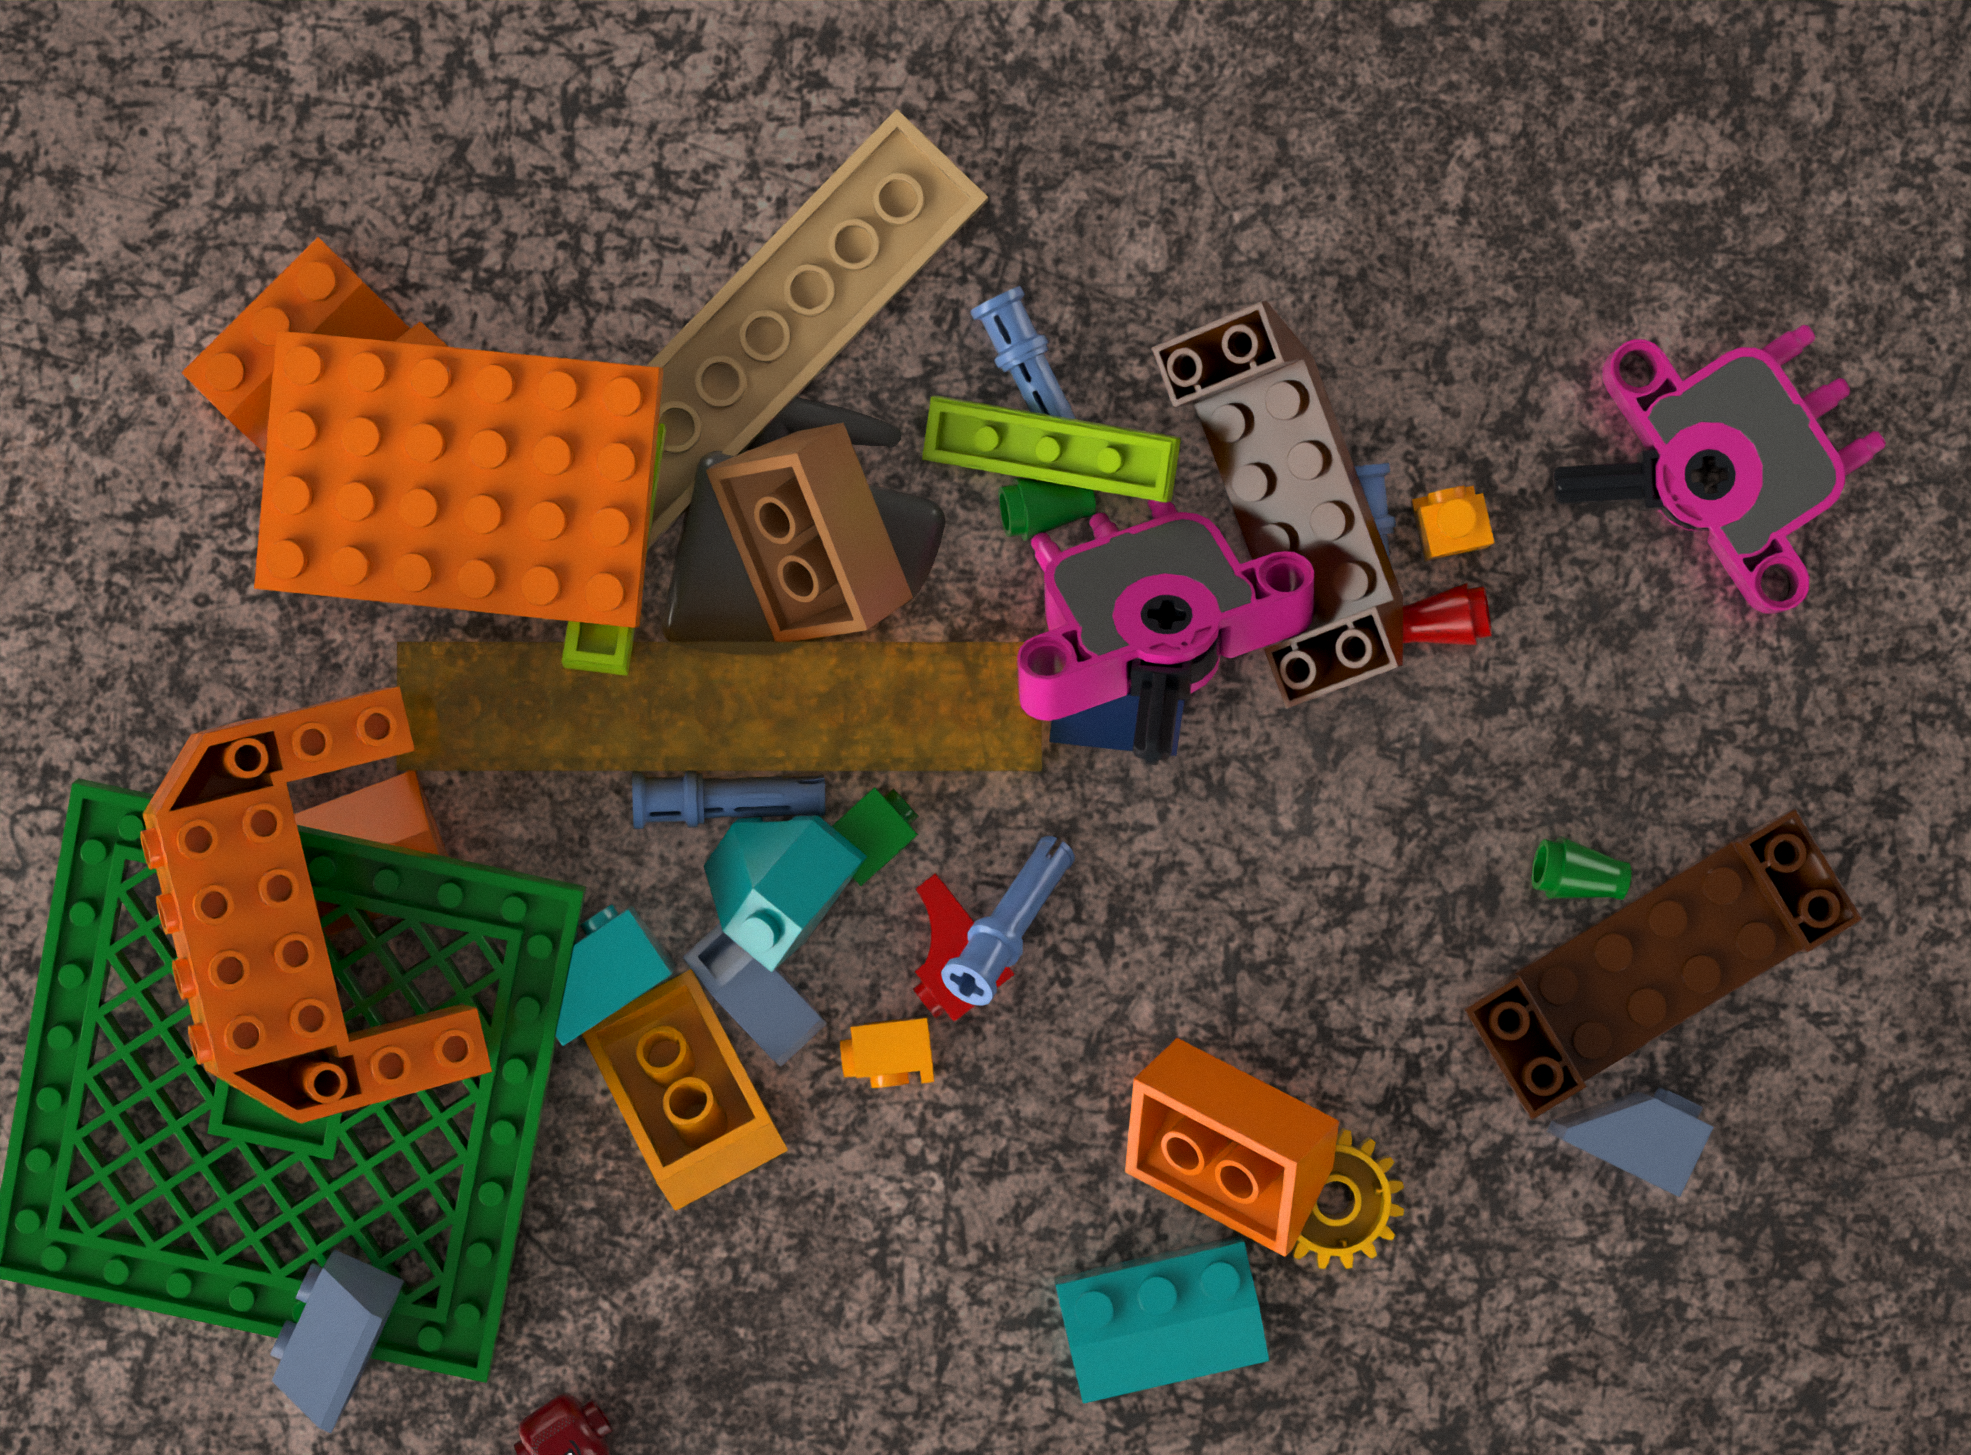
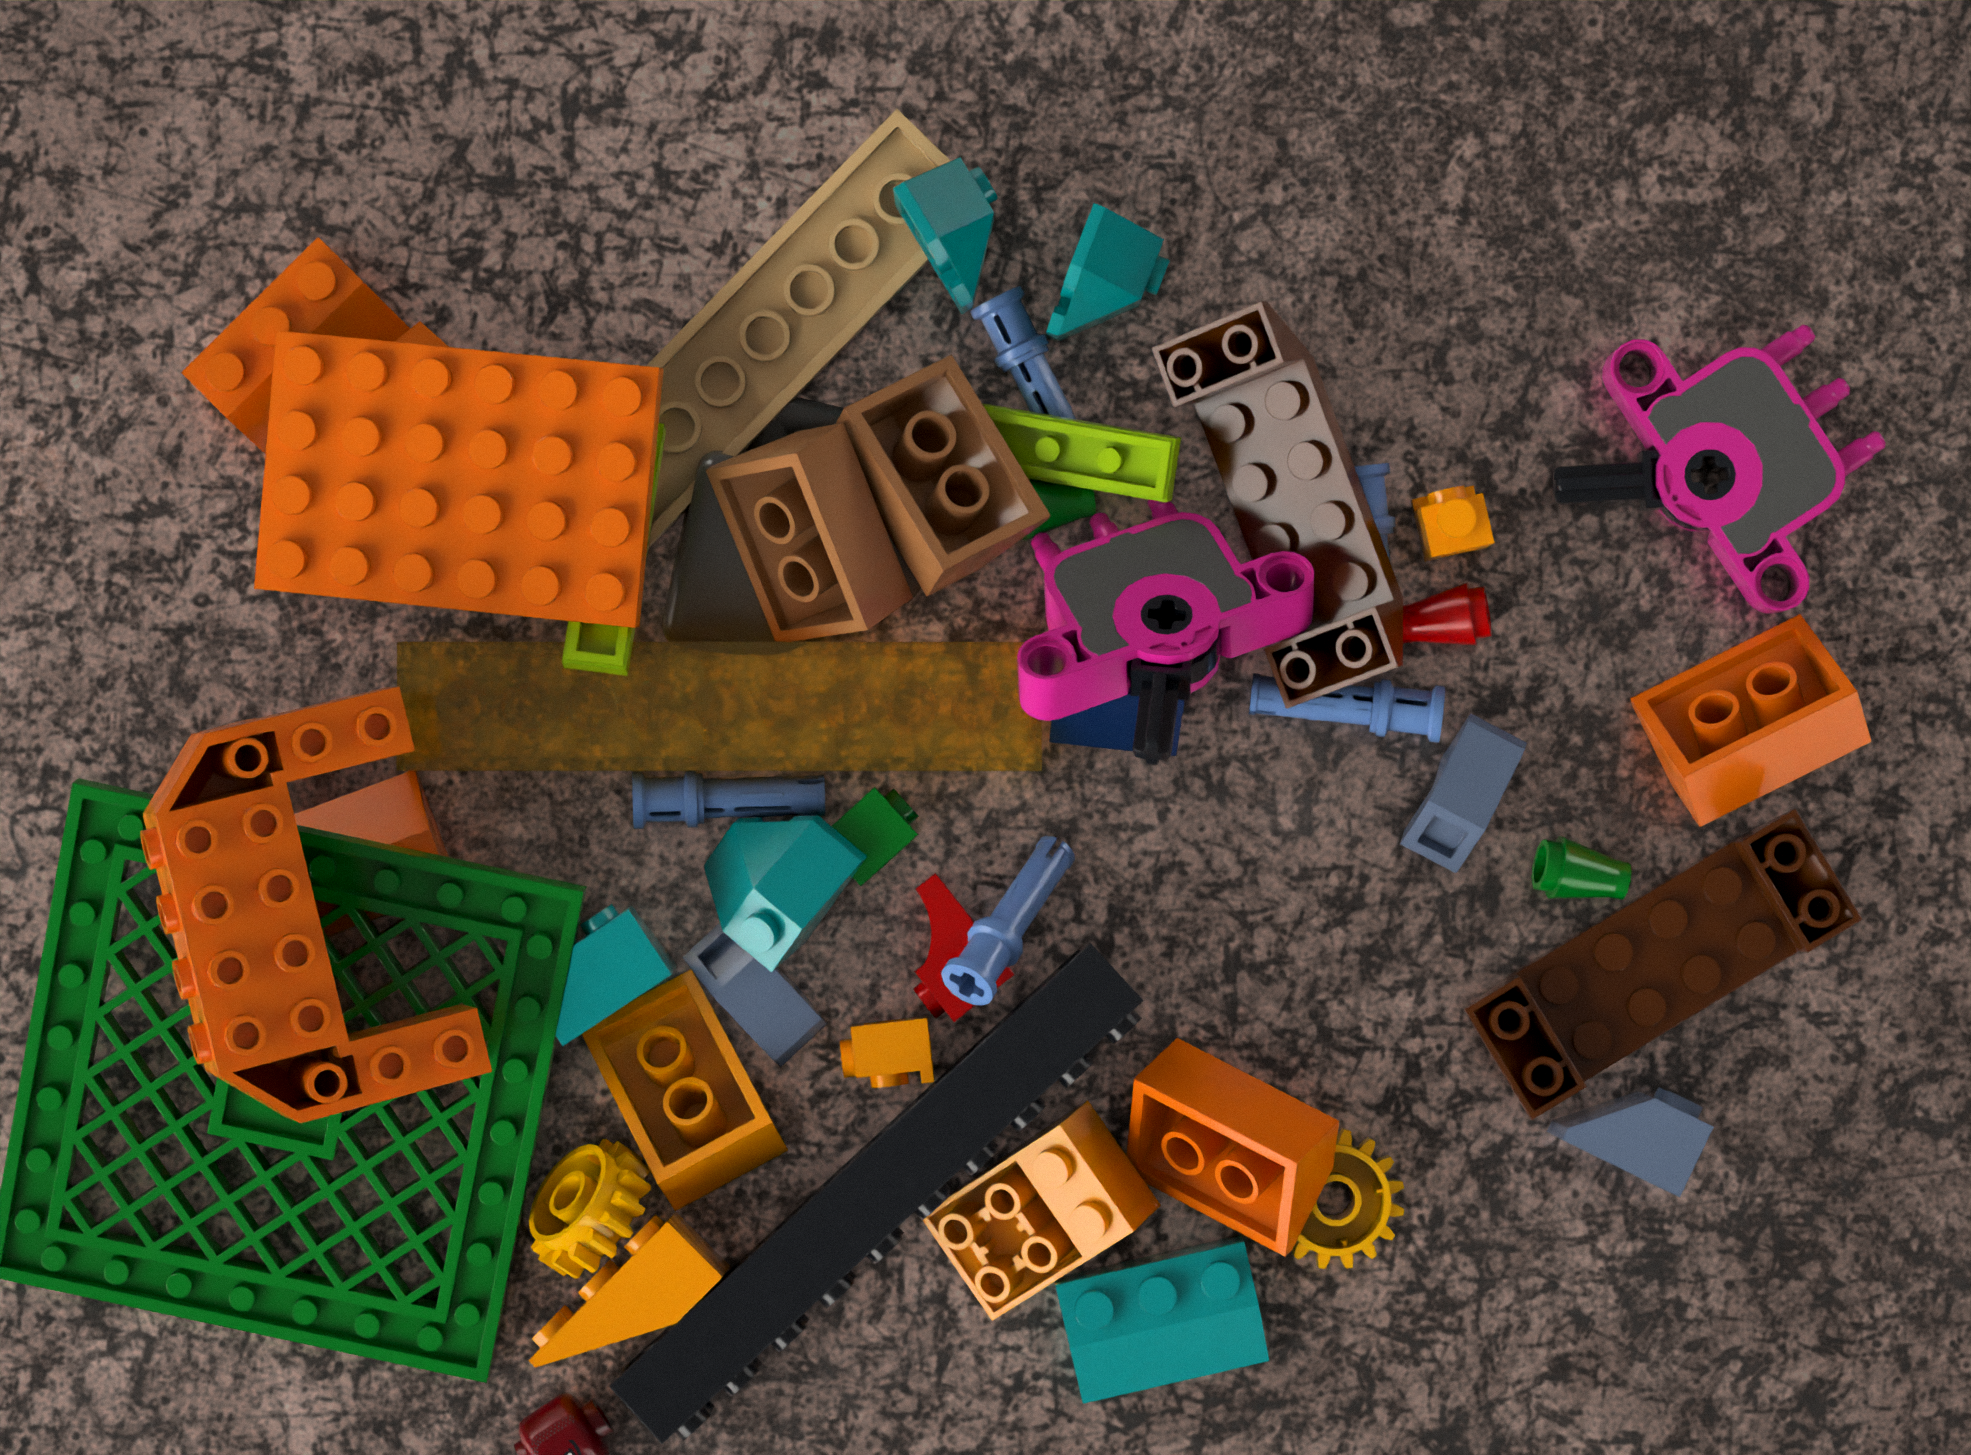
sand blue slope [270,1249,405,1433] -> none
none -> light orange slope [528,1212,730,1368]
none -> yellow gear [529,1139,651,1279]
none -> black brick [609,940,1143,1444]
none -> medium nougat slope [836,354,1051,596]
none -> teal slope [893,157,998,314]
none -> light orange slope [922,1100,1161,1321]
none -> teal slope [1046,203,1170,343]
none -> medium blue pin [1249,673,1445,743]
none -> sand blue slope [1400,713,1527,873]
none -> orange slope [1630,614,1872,827]

